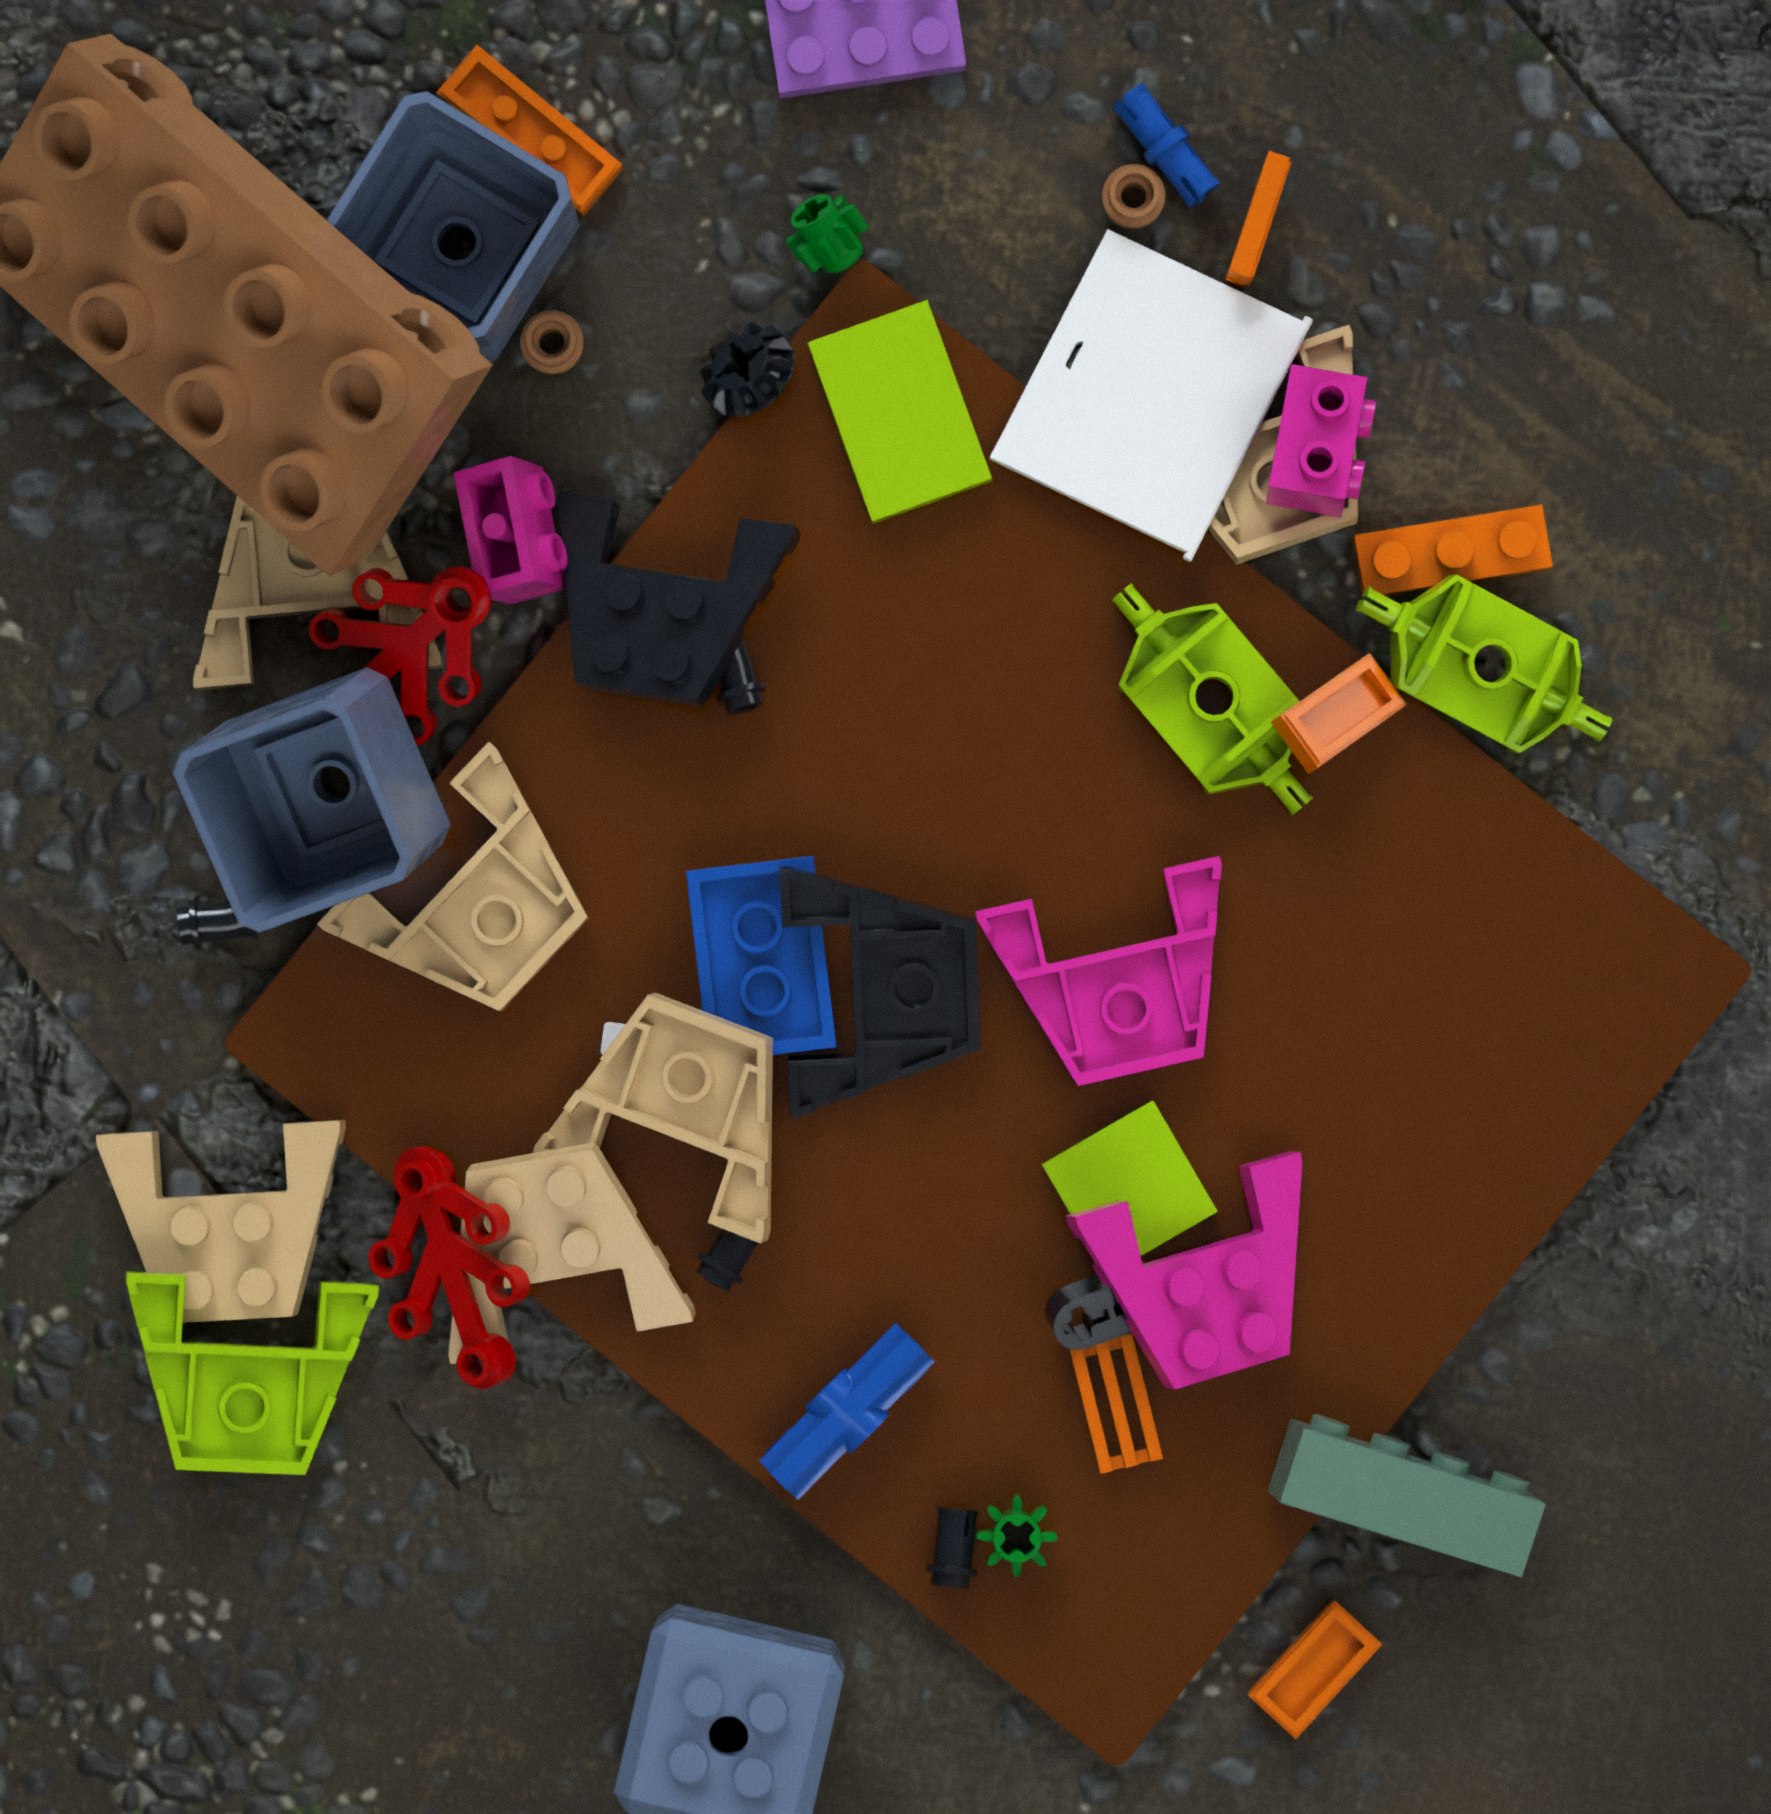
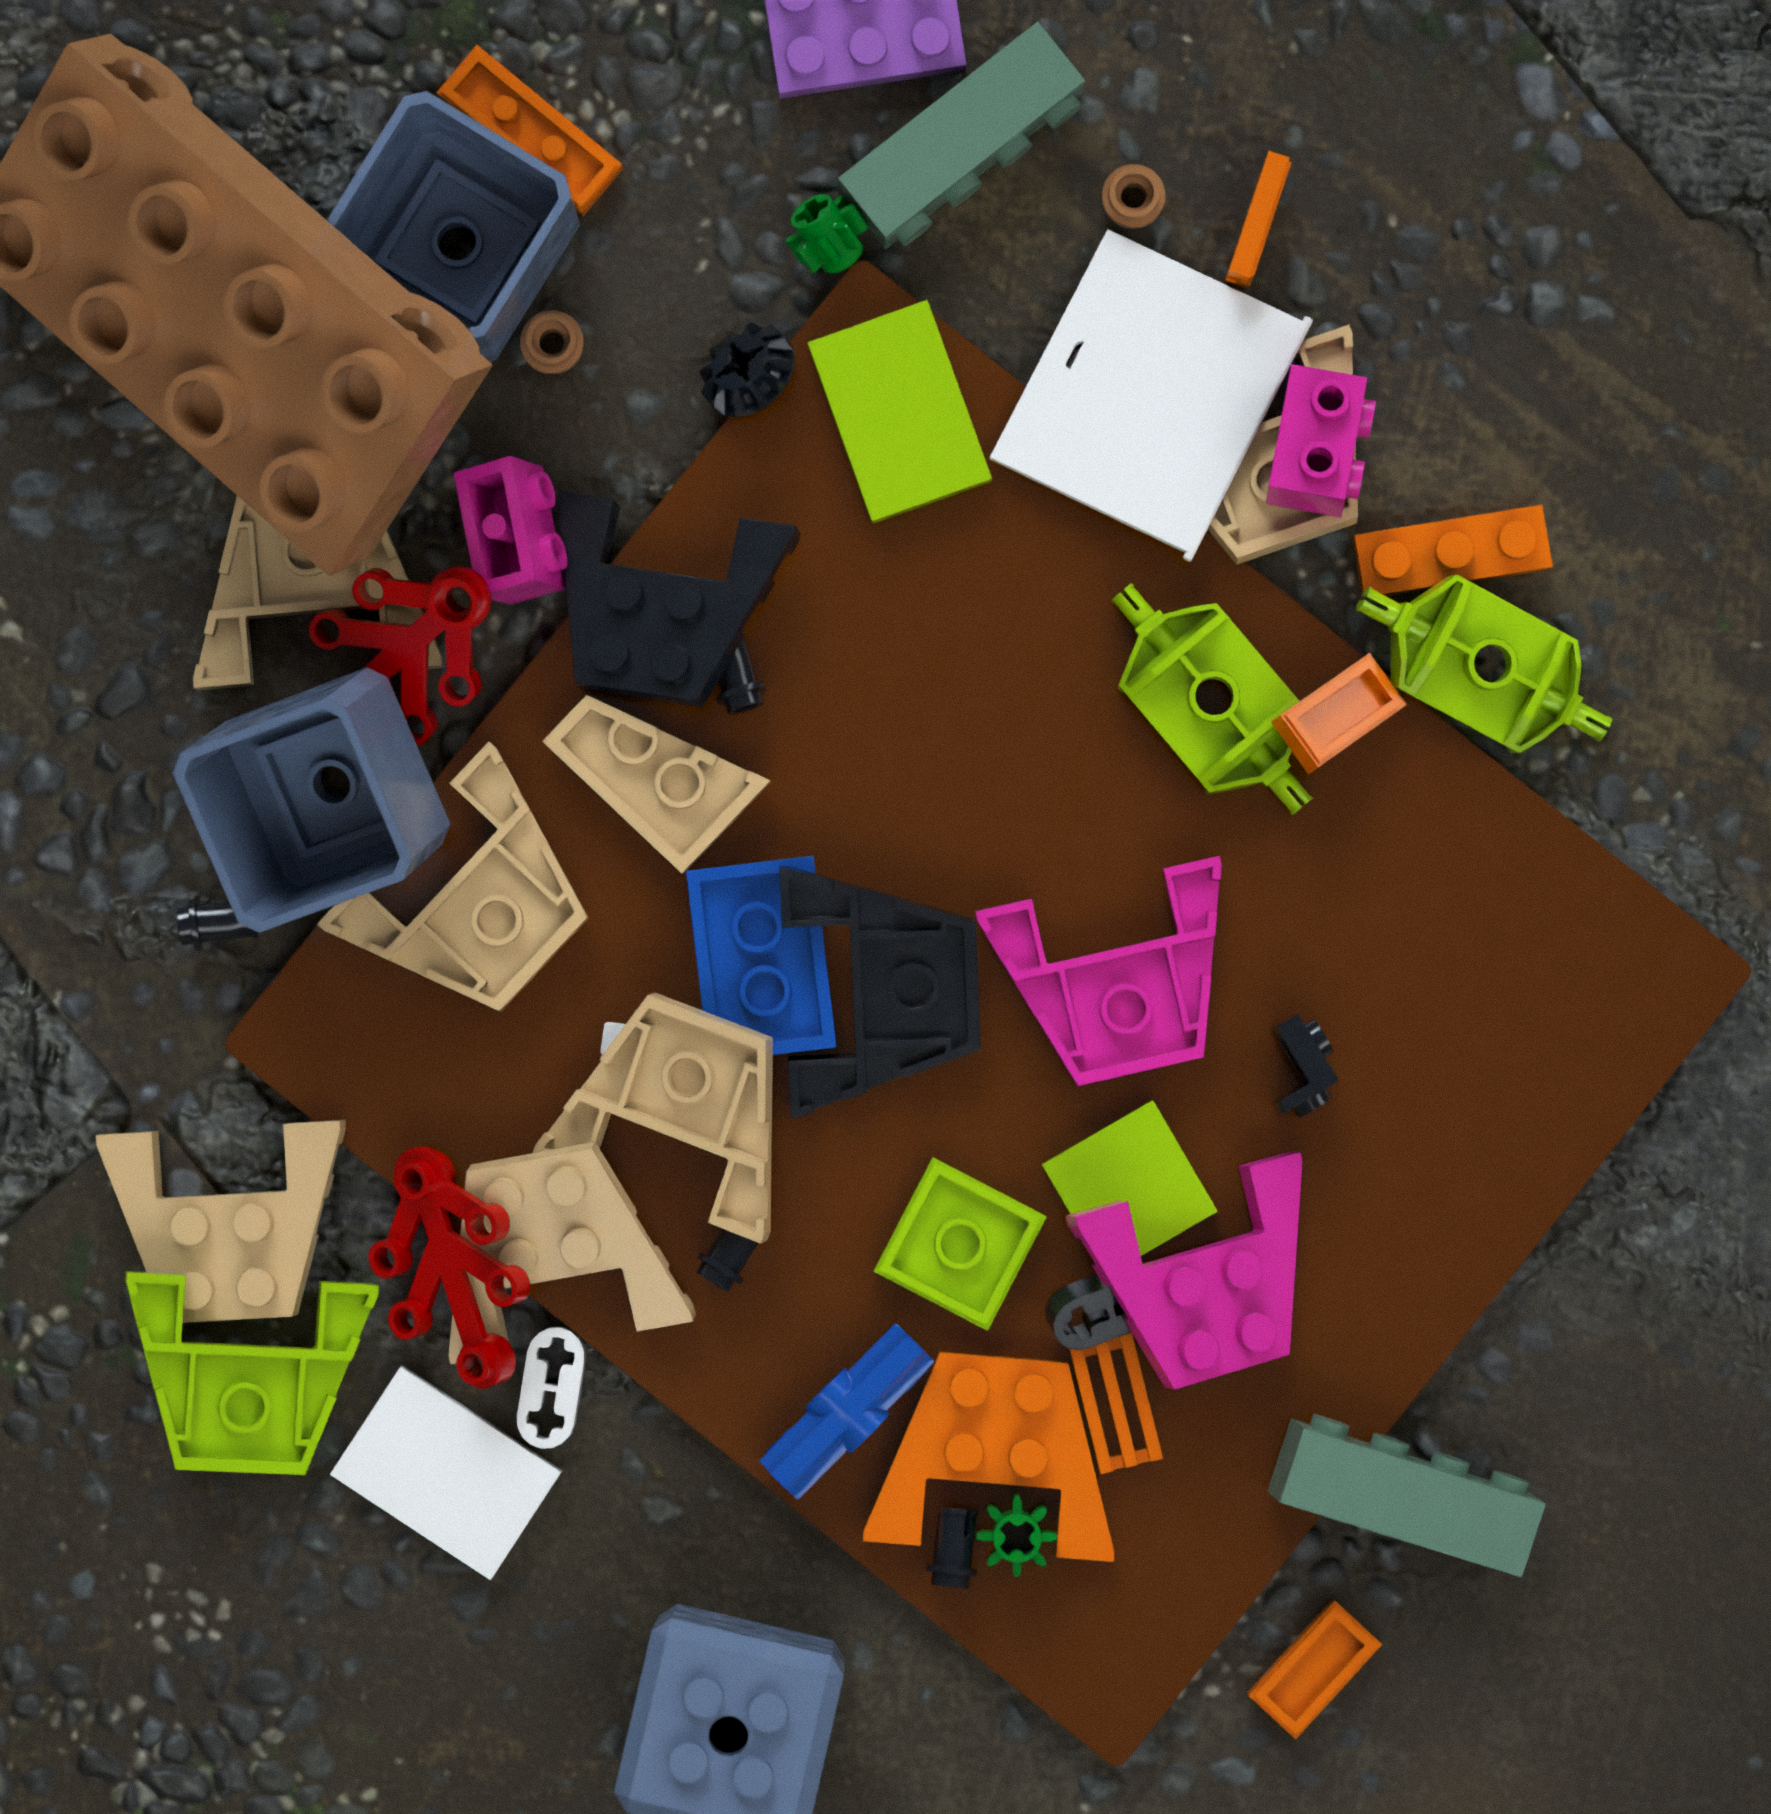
blue pin [1112,83,1221,209] -> none
none -> white tile [330,1366,563,1580]
none -> white beam [517,1326,586,1449]
none -> tan wing [542,695,771,875]
none -> sand green brick [838,21,1085,250]
none -> orange wing [863,1351,1115,1562]
none -> lime tile [874,1157,1047,1331]
none -> black bracket [1271,1014,1339,1118]

